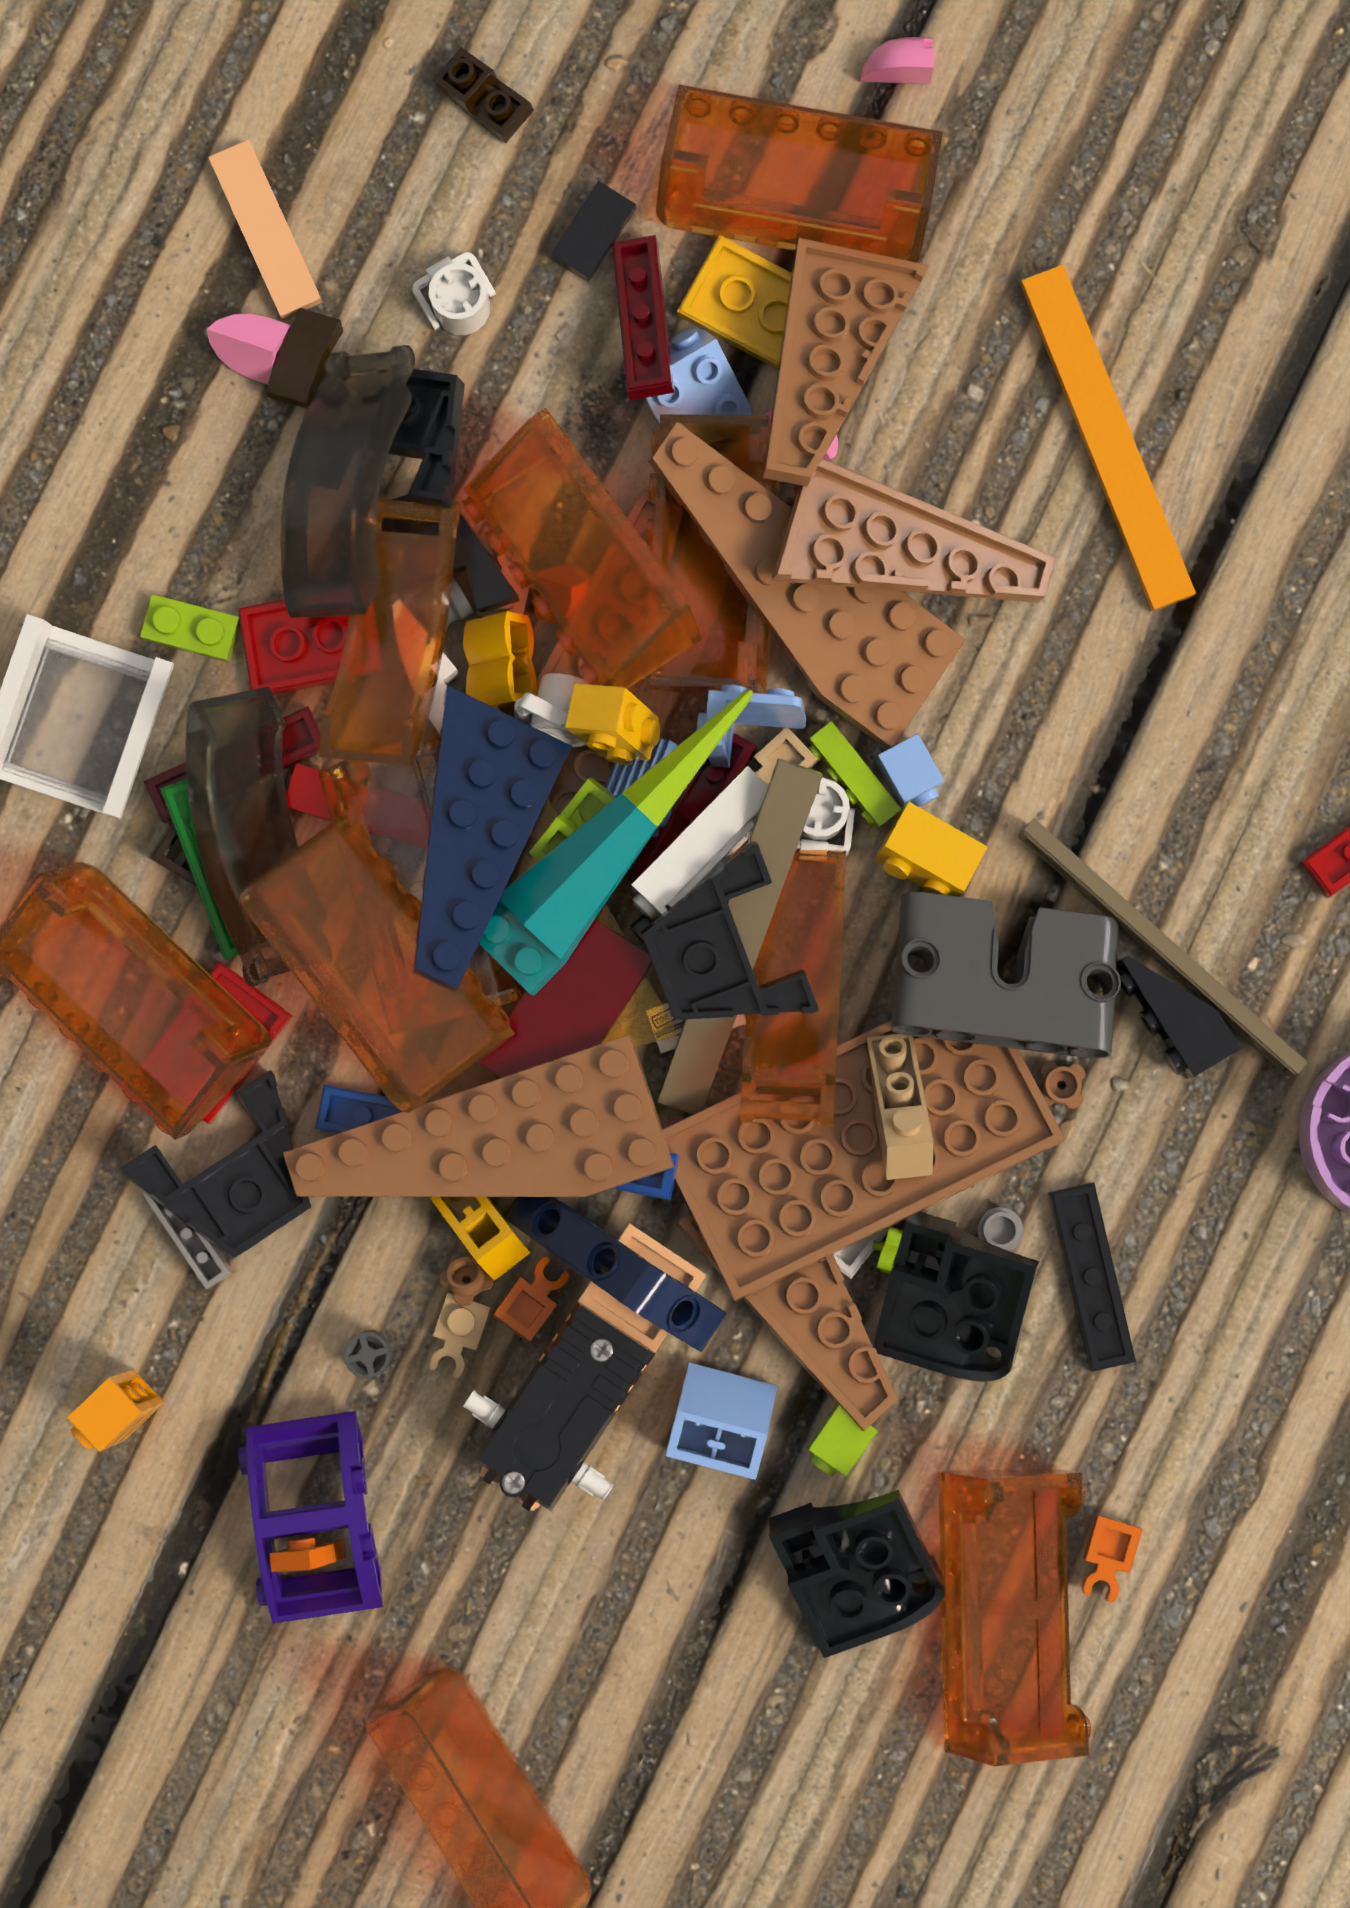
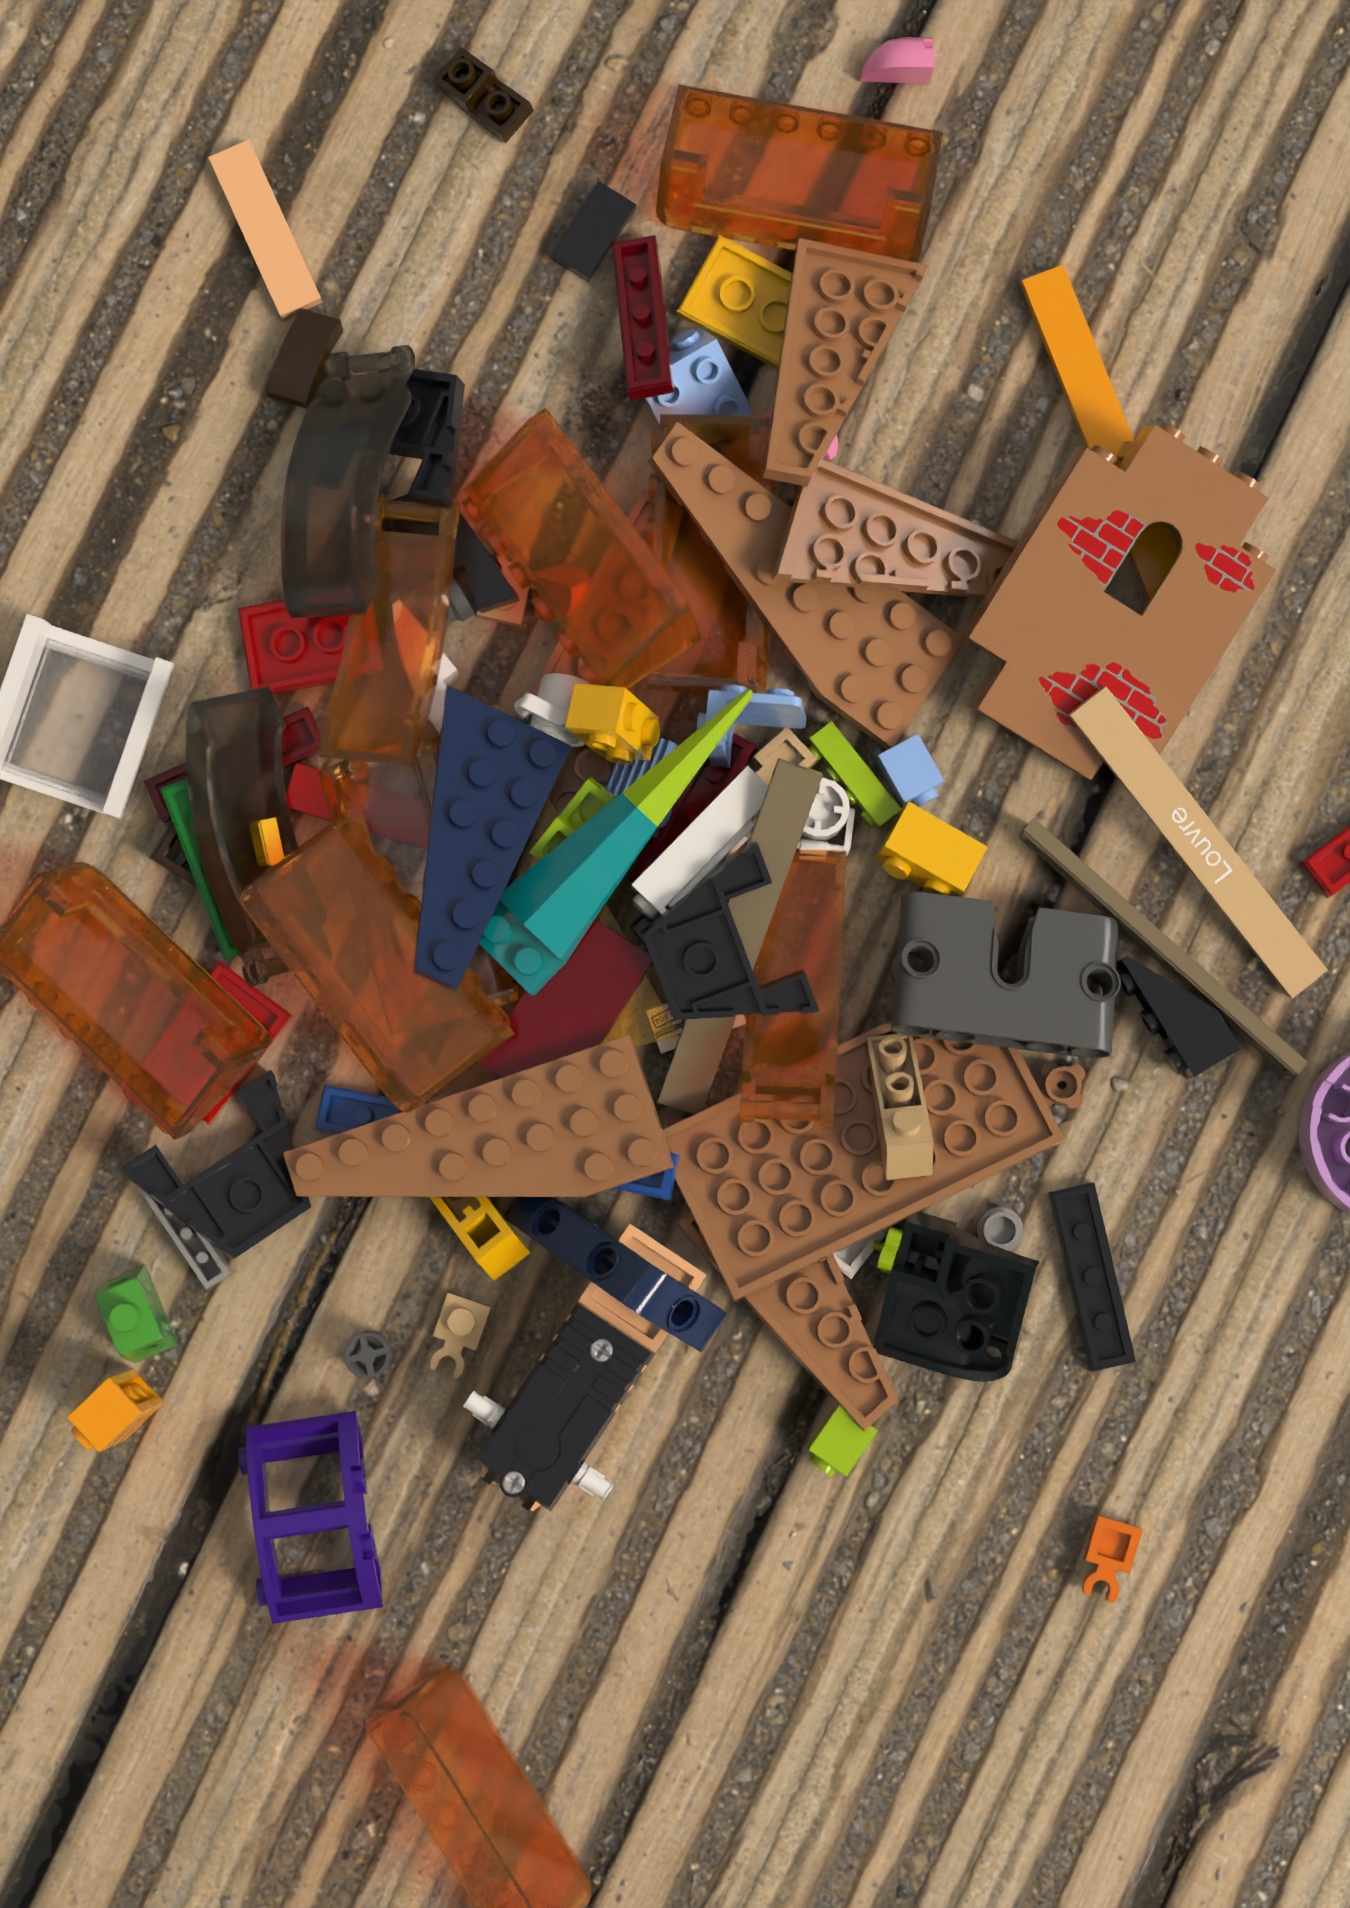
lime plate [140,594,240,663] -> none
bright pink brick [207,313,291,385] -> none
orange plate [269,1537,346,1572] -> none
white piece [412,252,496,335] -> none
medium nougat plate [440,1255,494,1306] -> none
yellow brick [462,611,537,711] -> none
orange plate [492,1256,569,1343] -> none
light blue slope [665,1362,777,1480] -> none
black slope [769,1490,945,1658] -> none
clear orange windscreen [938,1469,1091,1766] -> none
none -> bright green torso [95,1265,179,1363]
none -> tile [249,817,285,866]
none -> medium nougat panel [961,422,1276,780]
none -> tan tile [1068,686,1328,999]

